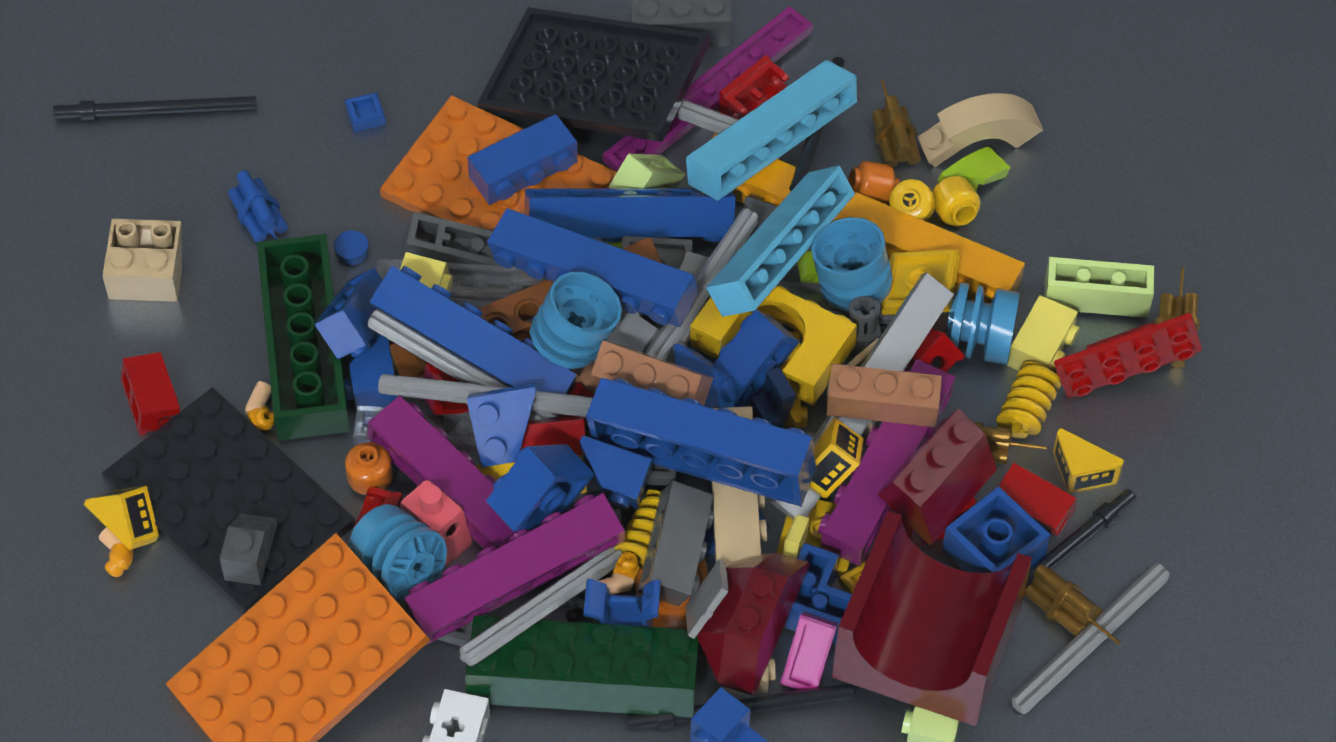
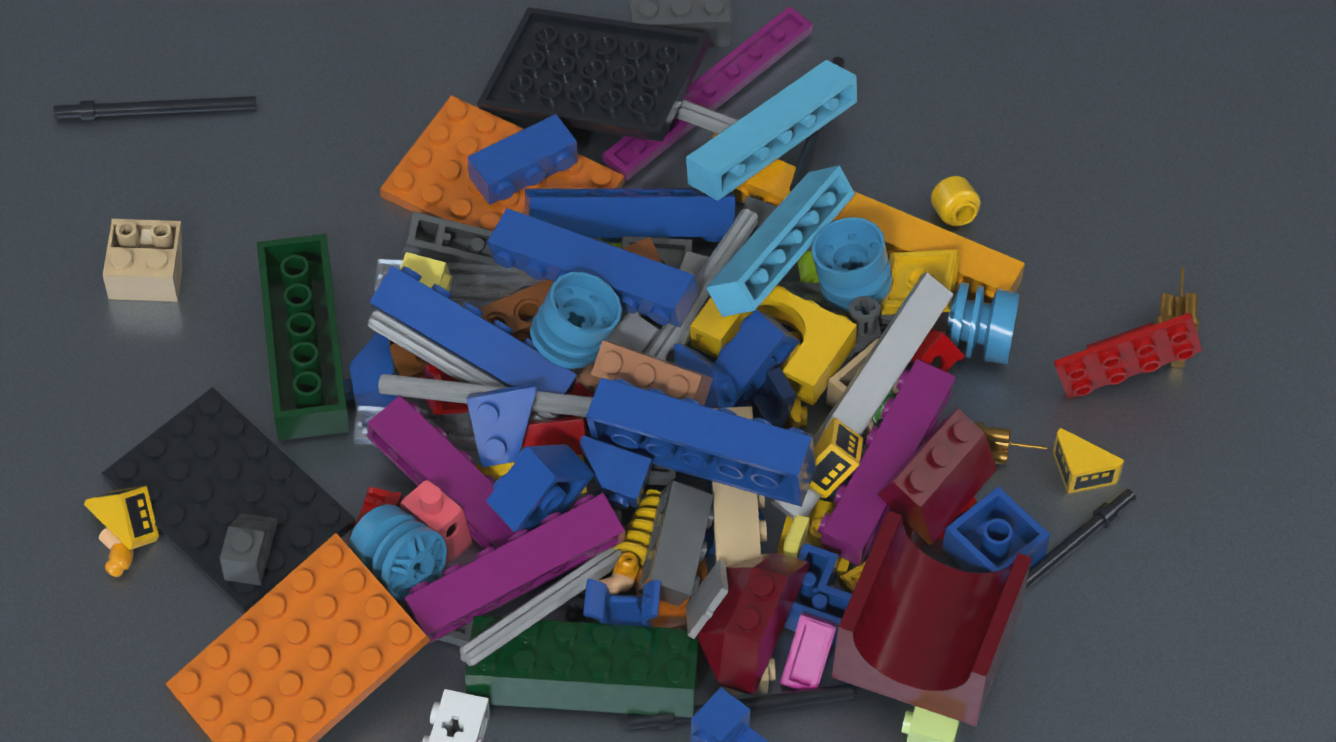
red hinge [120,352,180,436] -> none
blue piece [228,170,288,243] -> none
arm [245,381,275,430] -> none
blue brick [314,268,383,359] -> none
blue tile [334,230,369,265] -> none
orange head [344,442,393,495] -> none
blue tile [345,92,386,132] -> none
yellowish green slope [608,153,686,188] -> none
red hinge [719,55,789,120] -> none
nougat brick [826,364,942,427] -> none
orange head [848,161,900,205] -> none
pearl gold piece [872,79,921,167] -> none
yellow head [889,179,936,221] -> none
tan arch [918,93,1043,167] -> none
lime slope [937,146,1011,191] -> none
yellow piece [996,361,1062,439] -> none
red hinge [998,462,1076,536] -> none
light yellow brick [1007,295,1080,372] -> none
light grey axle [1011,563,1170,714] -> none
pearl gold piece [1024,564,1121,645] -> none
yellowish green brick [1044,257,1154,318] -> none

